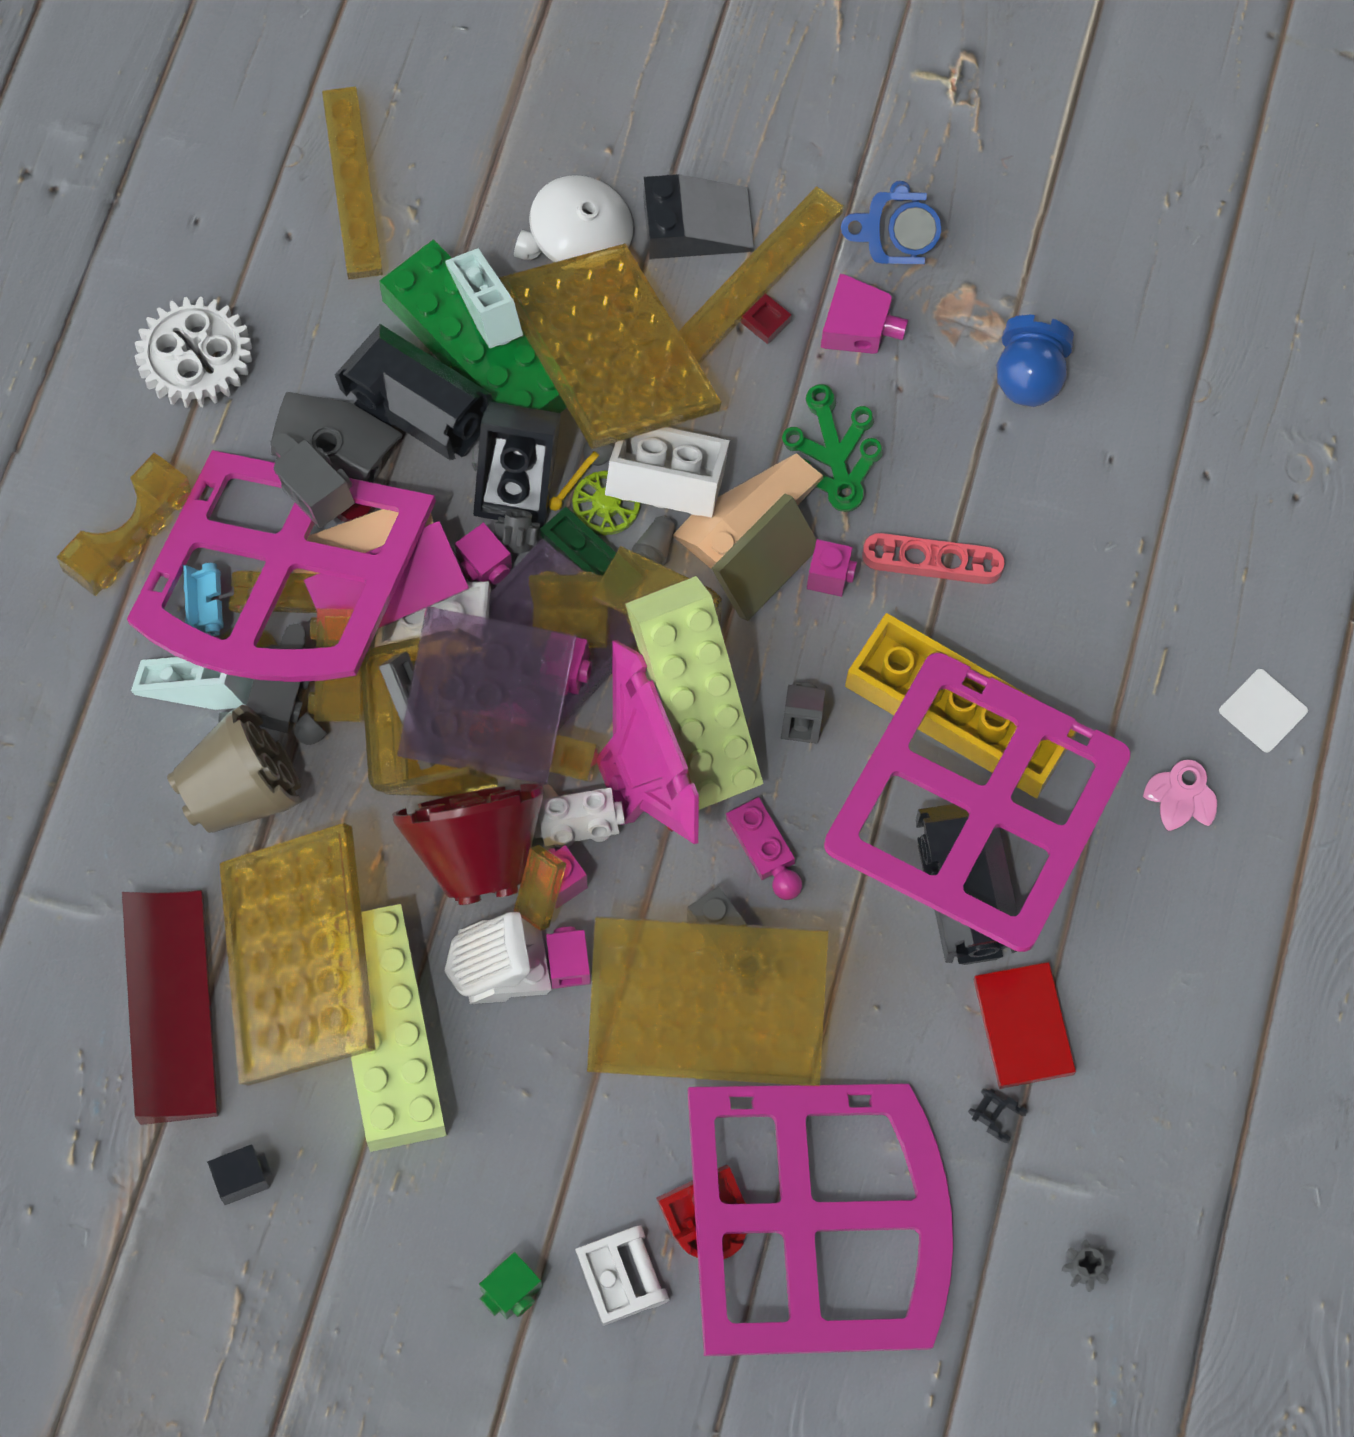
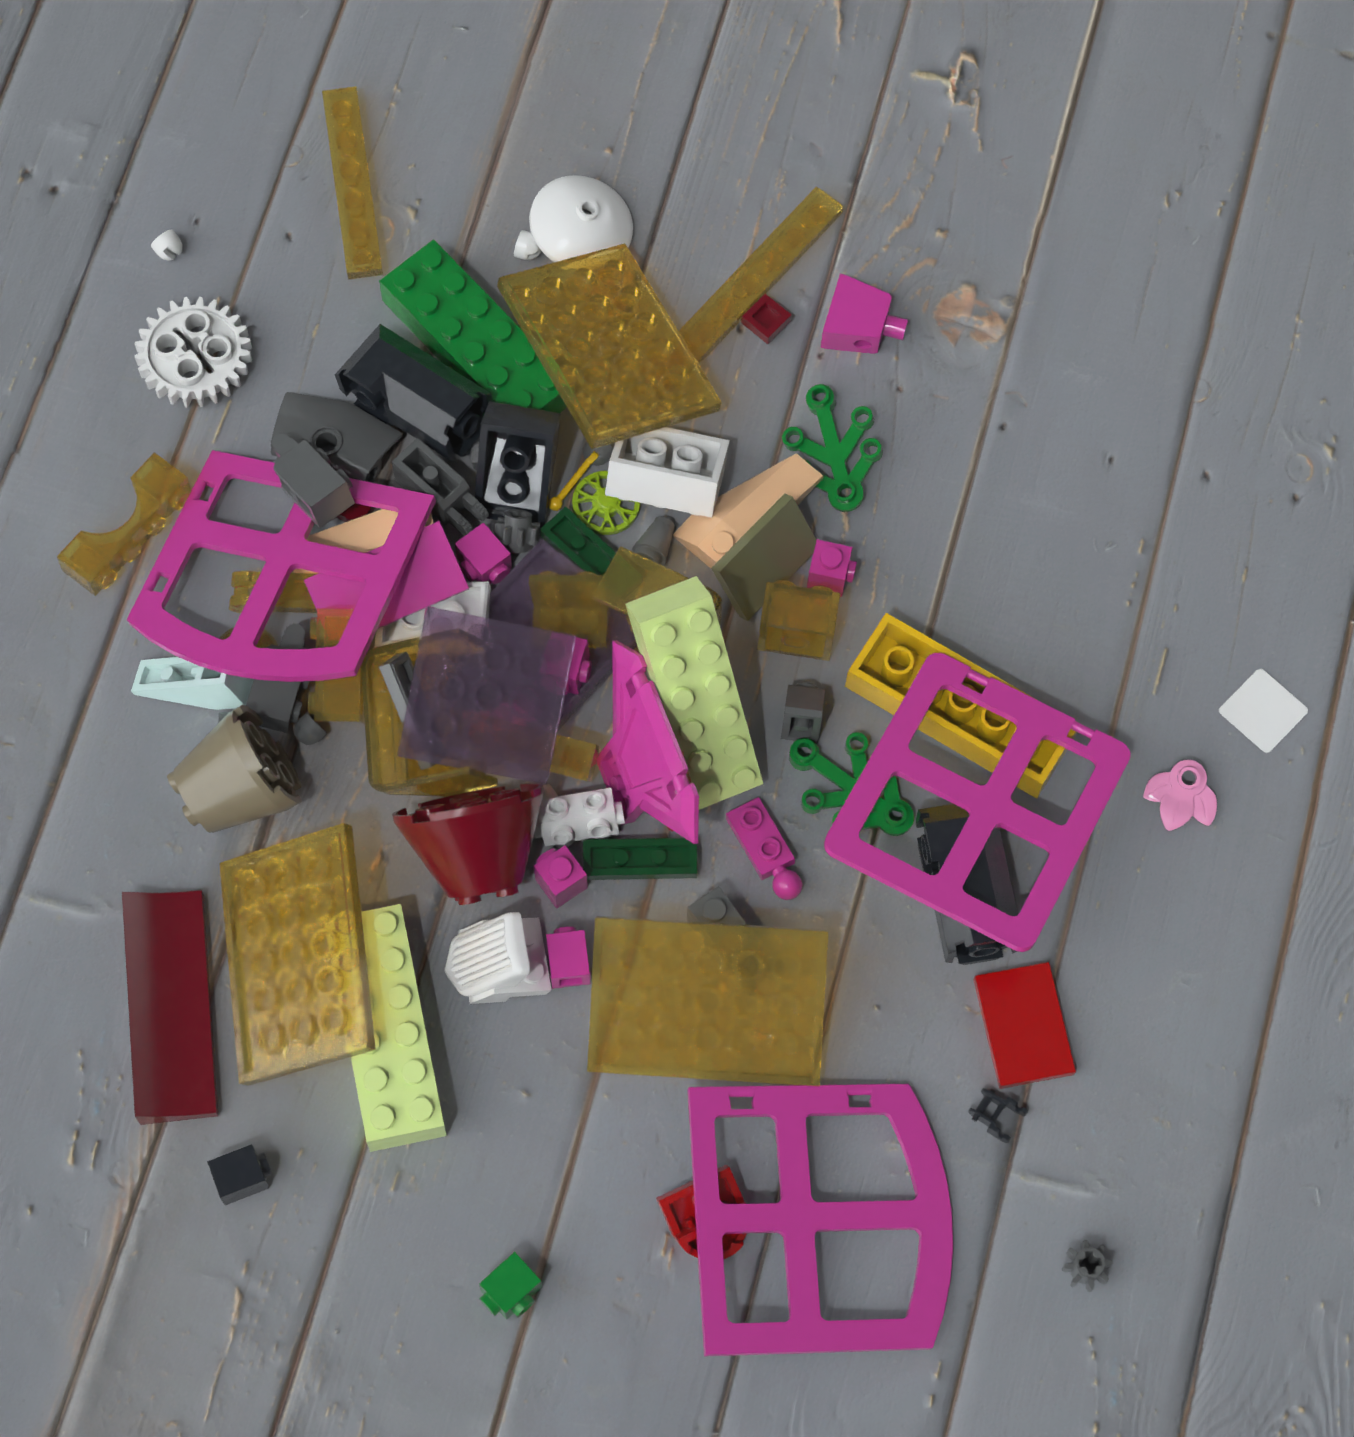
medium azure hinge [183,563,224,636] -> none
light aqua slope [446,248,523,348] -> none
clear yellow tile [513,845,567,931] -> none
white plate [575,1225,670,1326] -> none
slope [643,174,754,259] -> none
blue piece [841,180,942,264] -> none
coral beam [862,533,1005,584] -> none
blue tile [996,314,1074,407] -> none
none -> white hinge [151,229,183,261]
none -> dark grey hinge [392,438,489,535]
none -> dark green plate [583,838,697,880]
none -> clear yellow brick [757,580,840,661]
none -> green plant [789,732,914,836]

